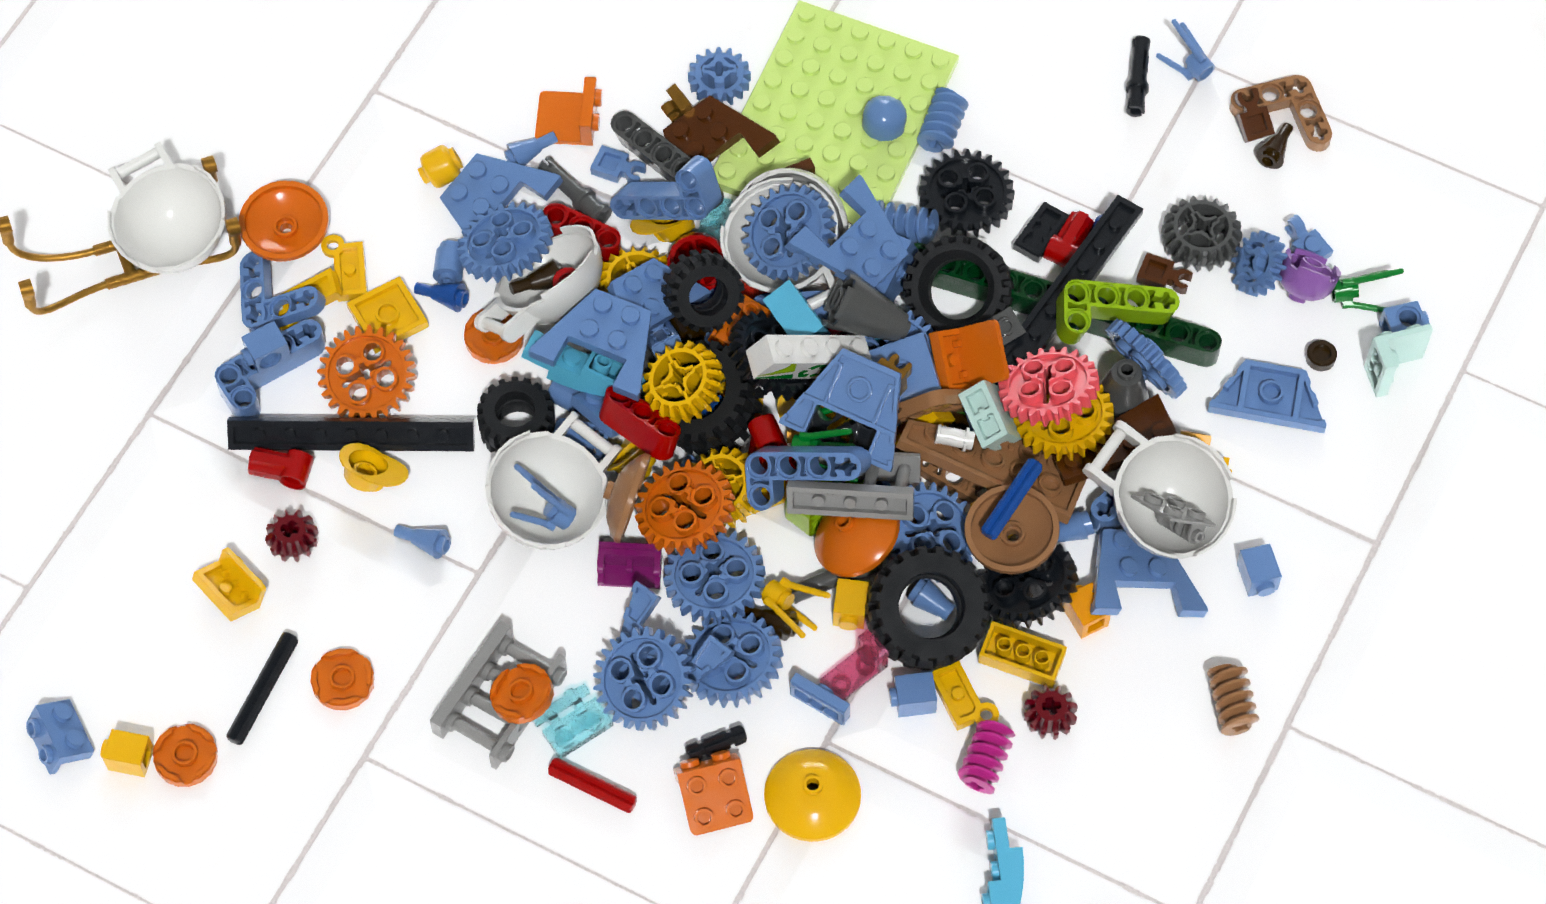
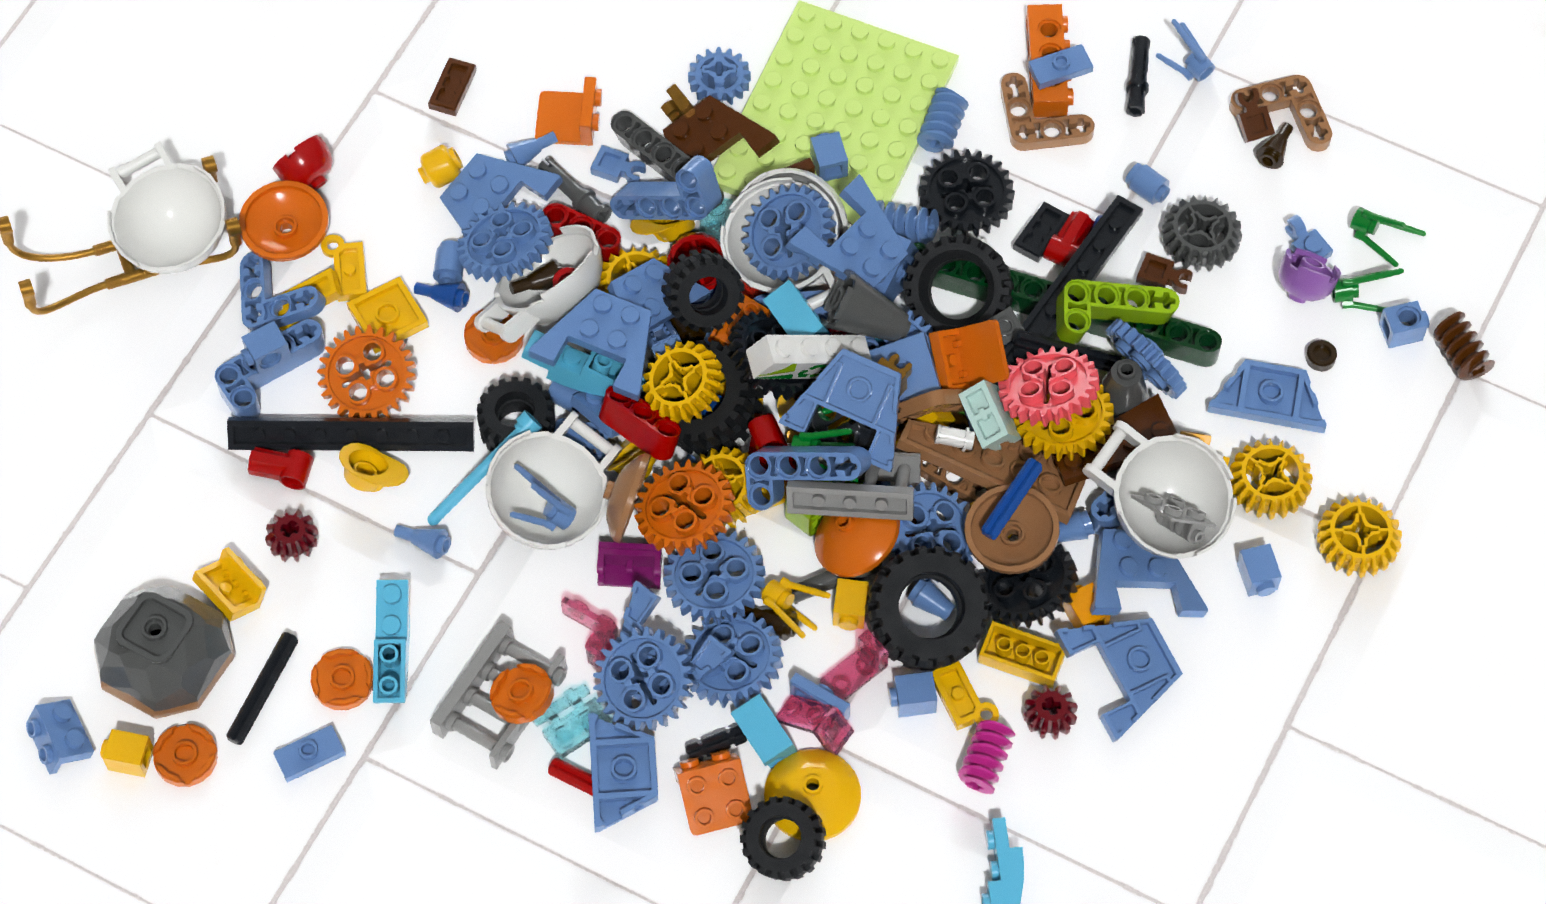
medium blue hair [862,95,907,141] -> none
medium nougat piece [1207,664,1260,736] -> none
medium blue gear [1230,230,1288,297] -> none
light aqua bracket [1364,324,1433,398] -> none
none -> dark grey rock [93,586,235,719]
none -> red cylinder [272,135,333,191]
none -> medium blue plate [273,725,346,783]
none -> medium azure slope [373,580,410,704]
none -> medium azure piece [427,410,542,526]
none -> reddish brown plate [428,57,477,117]
none -> clear pink bracket [561,597,618,668]
none -> medium blue wing [588,713,658,833]
none -> medium azure hinge [730,693,797,769]
none -> black tyre [740,796,827,881]
none -> clear pink bracket [776,695,854,755]
none -> medium blue brick [810,131,848,181]
none -> medium nougat beam [1000,73,1095,151]
none -> black axle [1012,330,1123,372]
none -> orange brick [1026,4,1074,118]
none -> medium blue plate [1028,44,1094,90]
none -> medium blue wing [1054,618,1183,743]
none -> medium blue brick [1125,163,1171,205]
none -> yellow gear [1230,438,1313,521]
none -> yellow gear [1316,495,1402,578]
none -> green plant [1350,207,1426,267]
none -> reddish brown piece [1433,311,1495,381]

